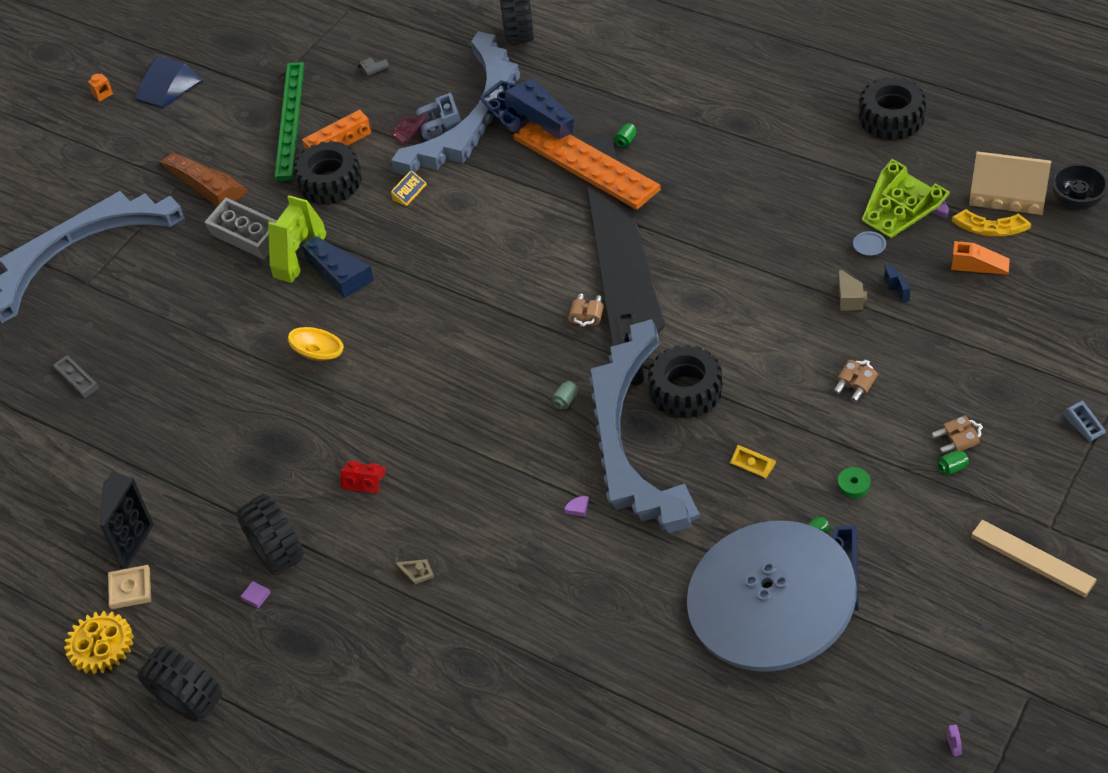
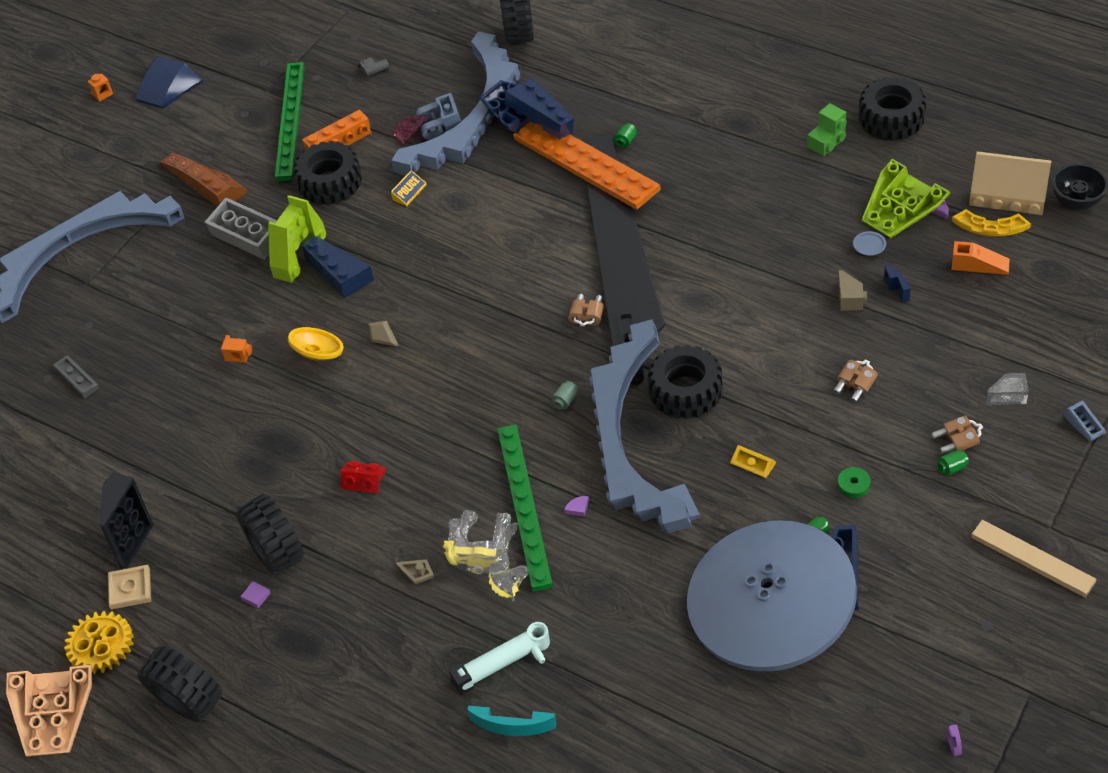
none -> light nougat wedge [6,665,92,757]
none -> orange brick [221,335,252,363]
none -> dark tan piece [368,321,398,346]
none -> clear animal [443,510,528,602]
none -> light aqua piece [448,622,550,695]
none -> teal slope [468,706,556,736]
none -> green plate [497,425,553,592]
none -> bright green brick [807,103,847,156]
none -> clear slope [986,373,1029,405]

